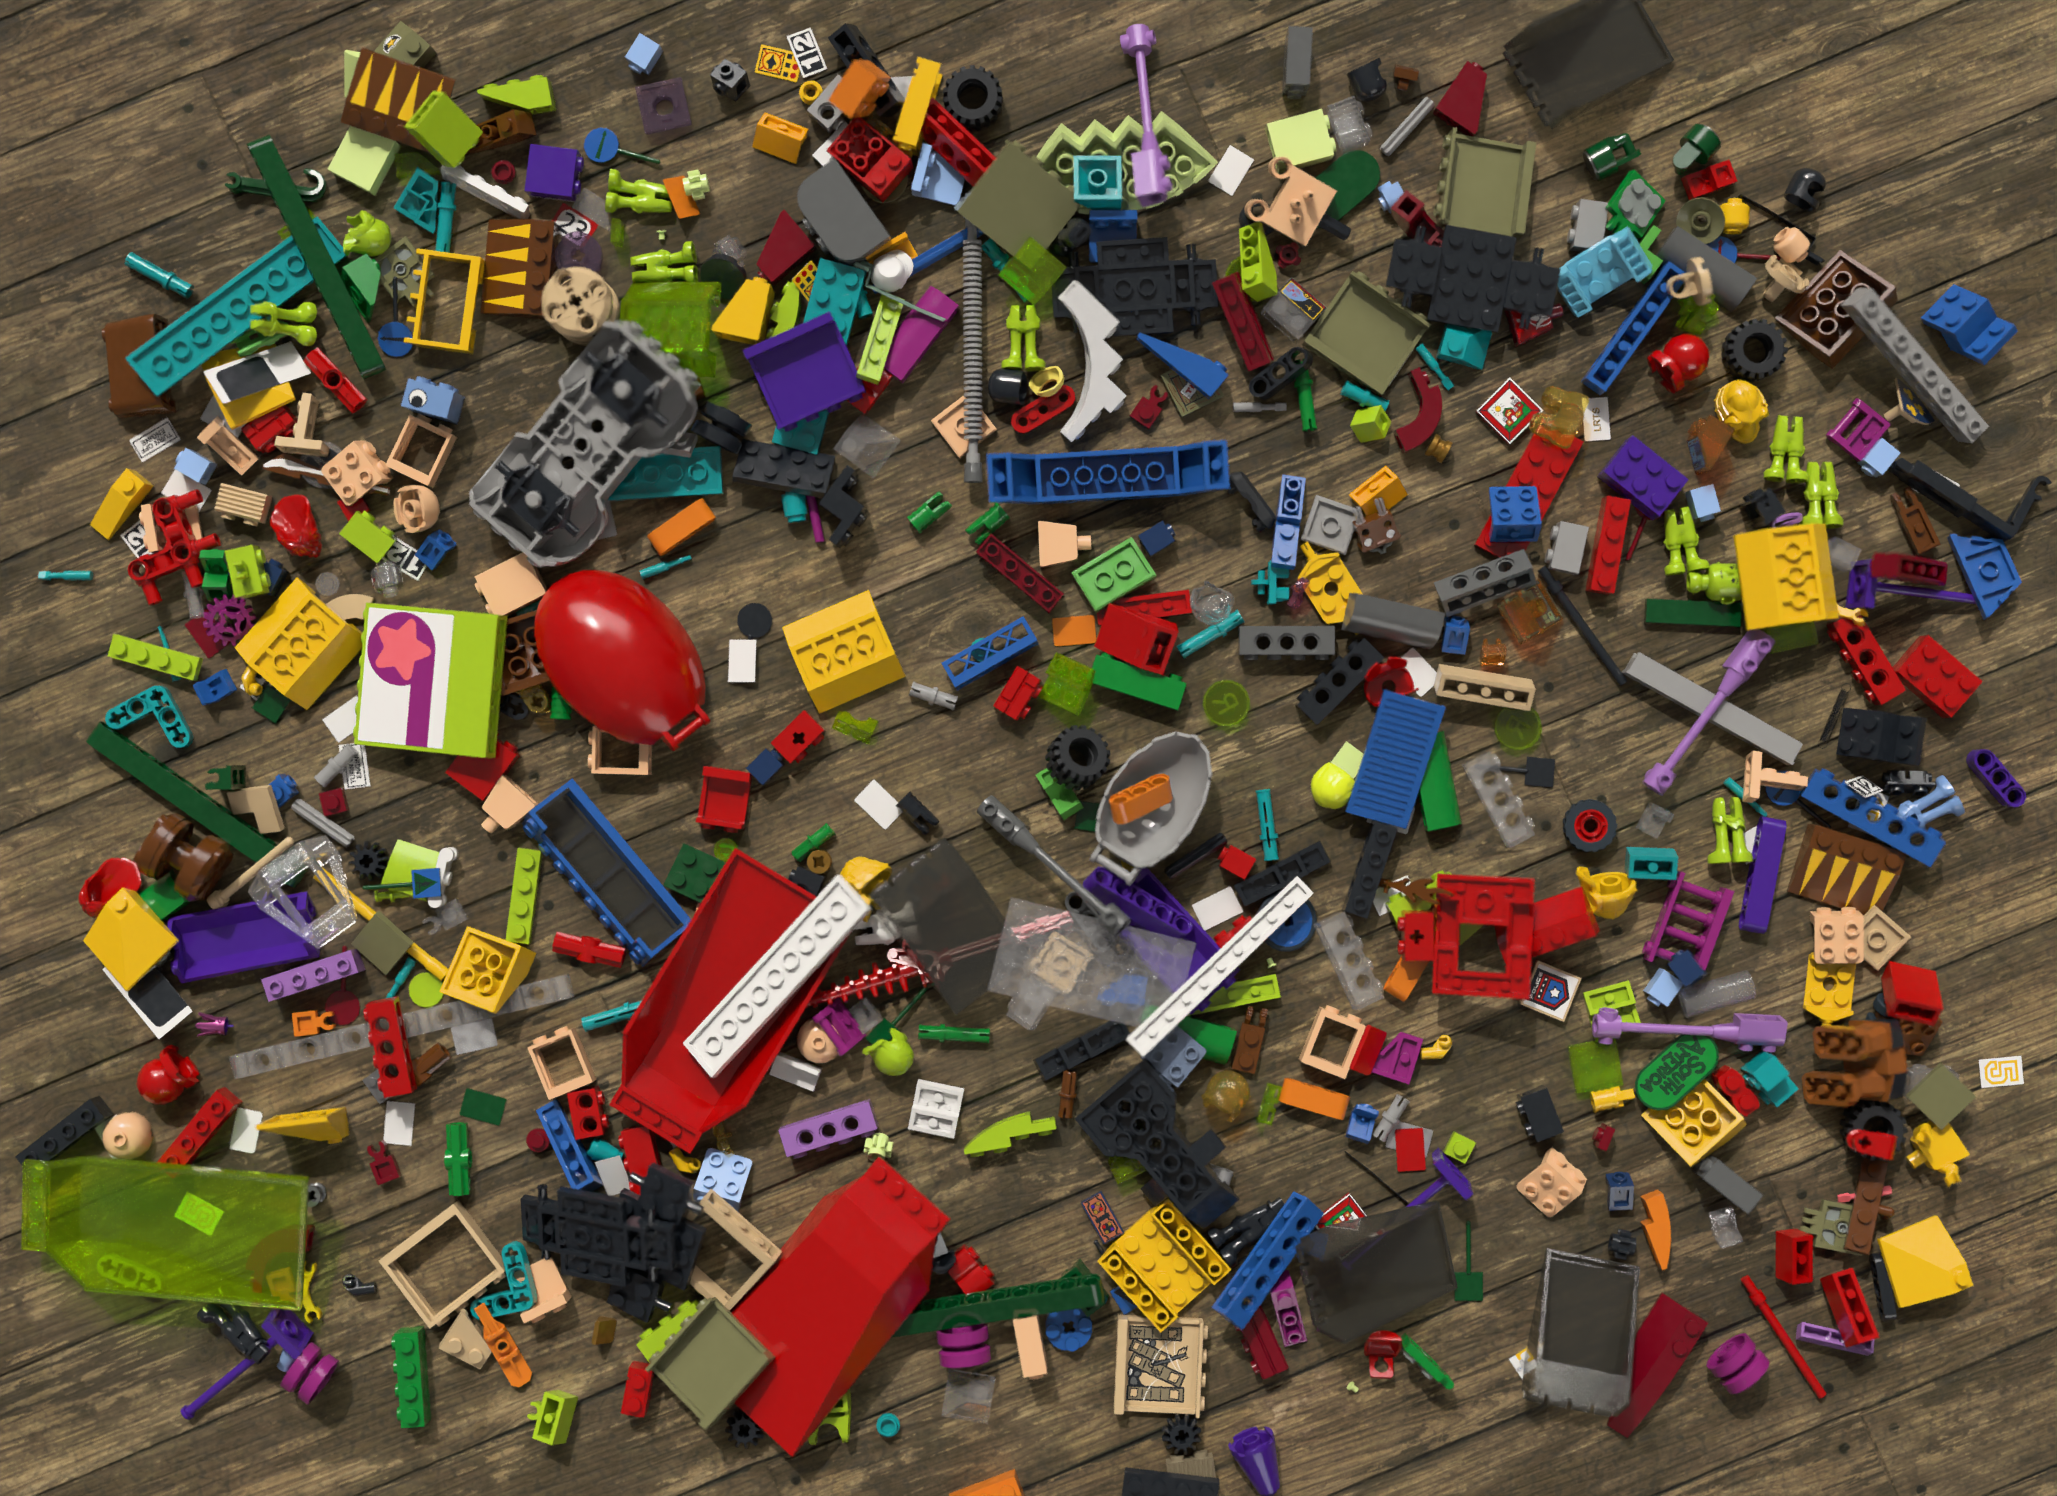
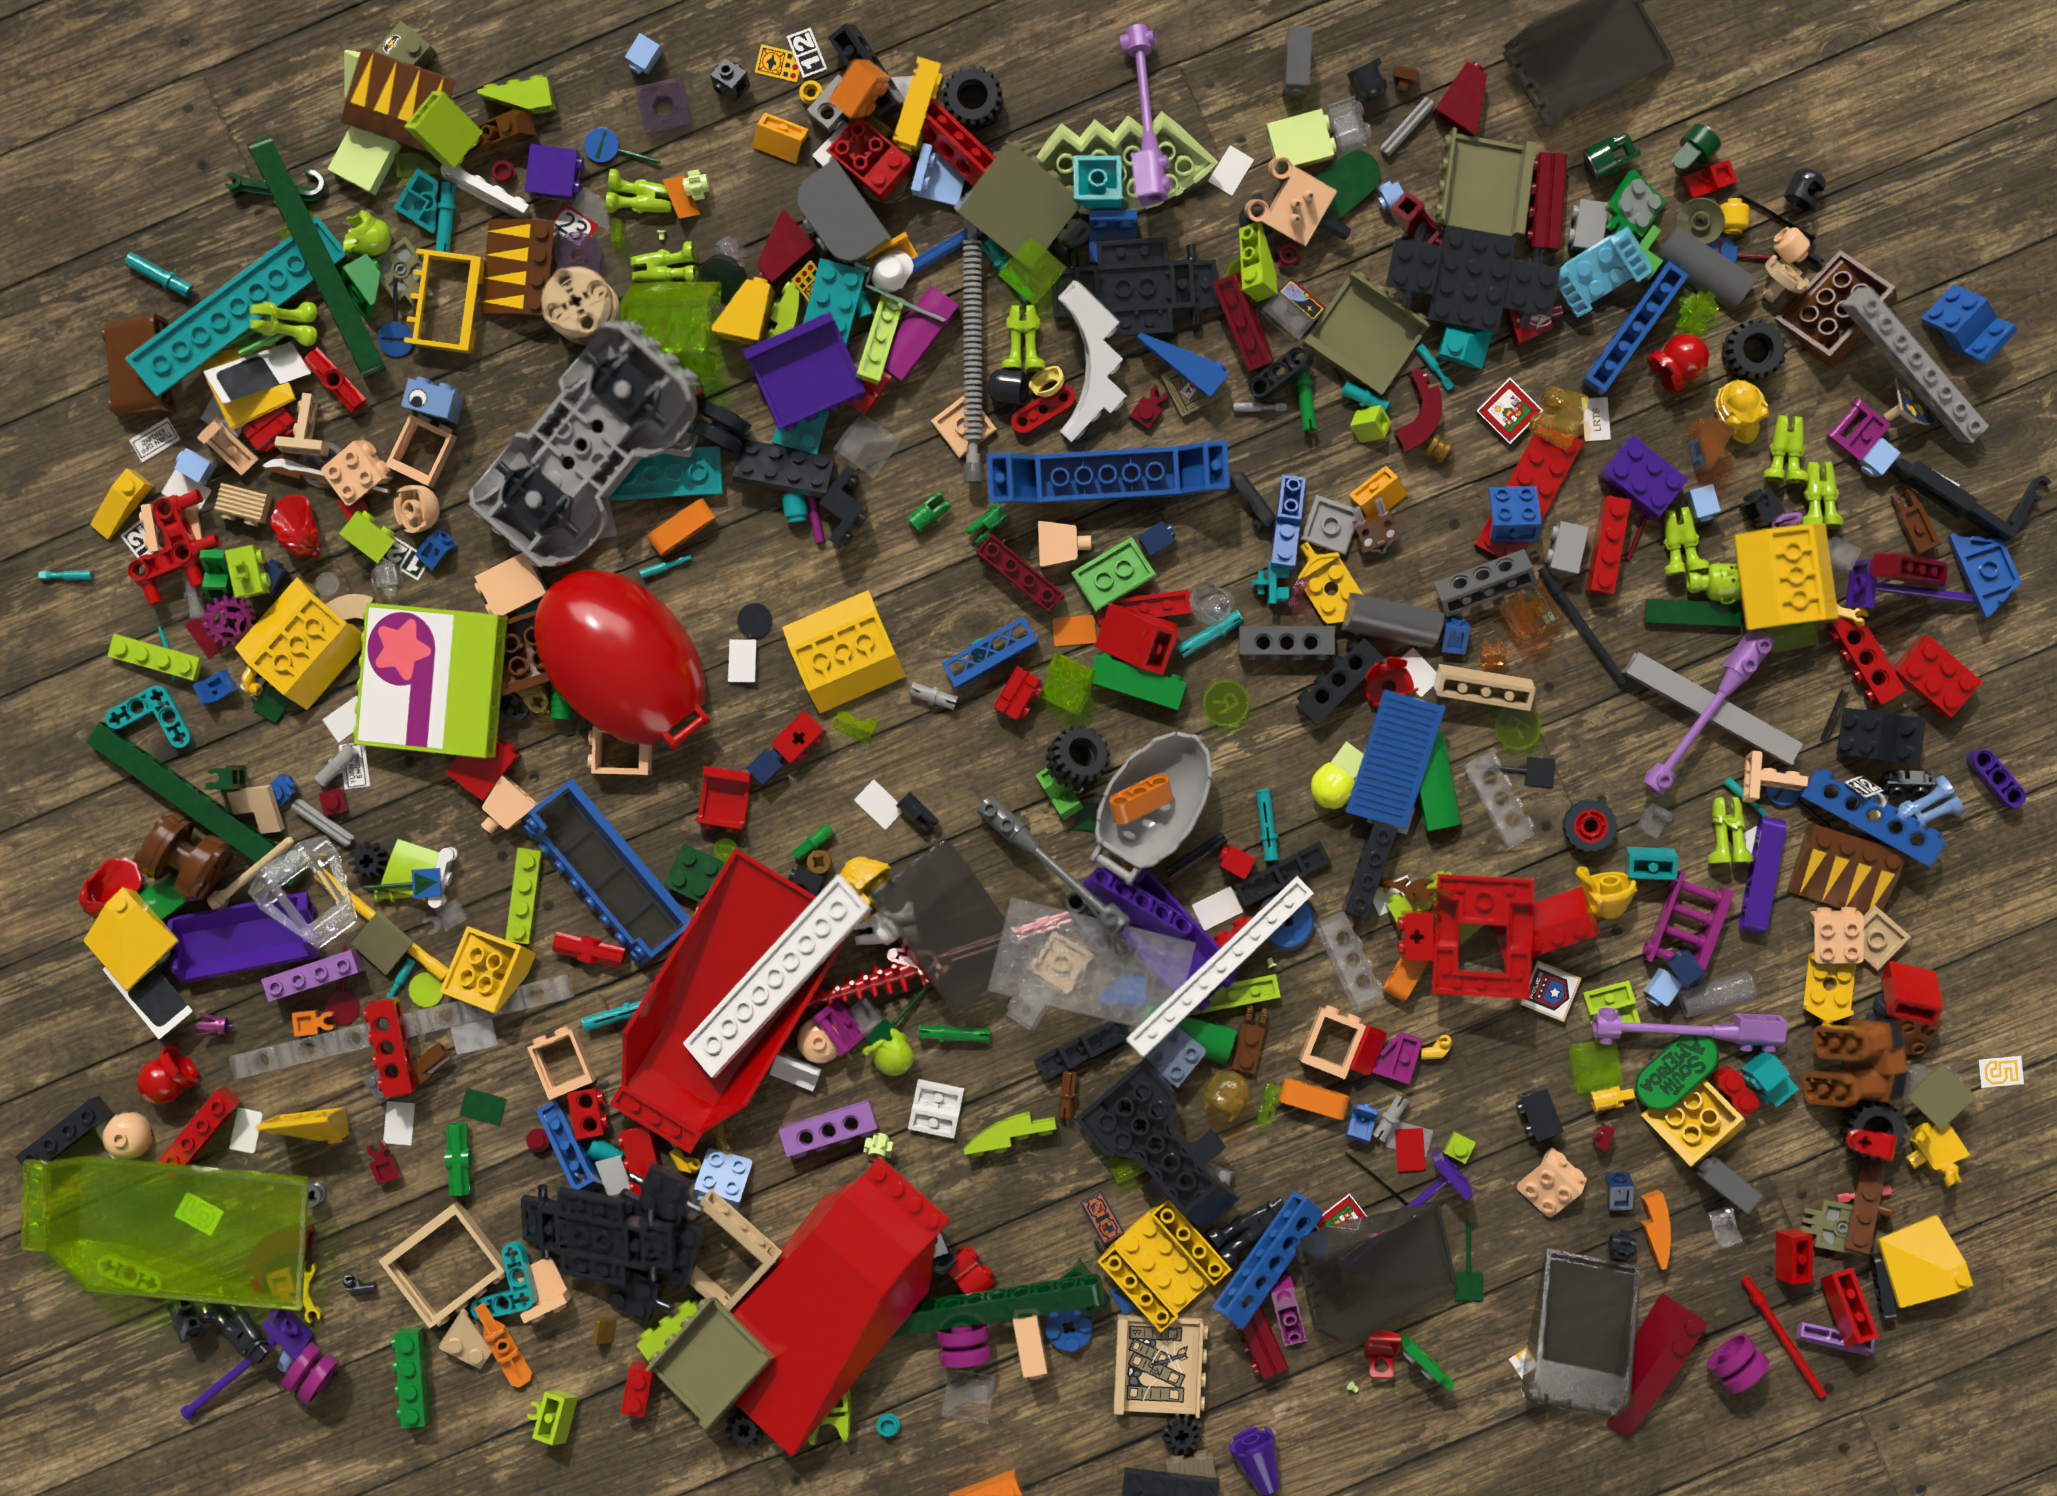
tan tile [1666,257,1712,306] -> none
none -> black hips [167,1296,205,1344]
none -> dark red brick [1525,152,1567,253]

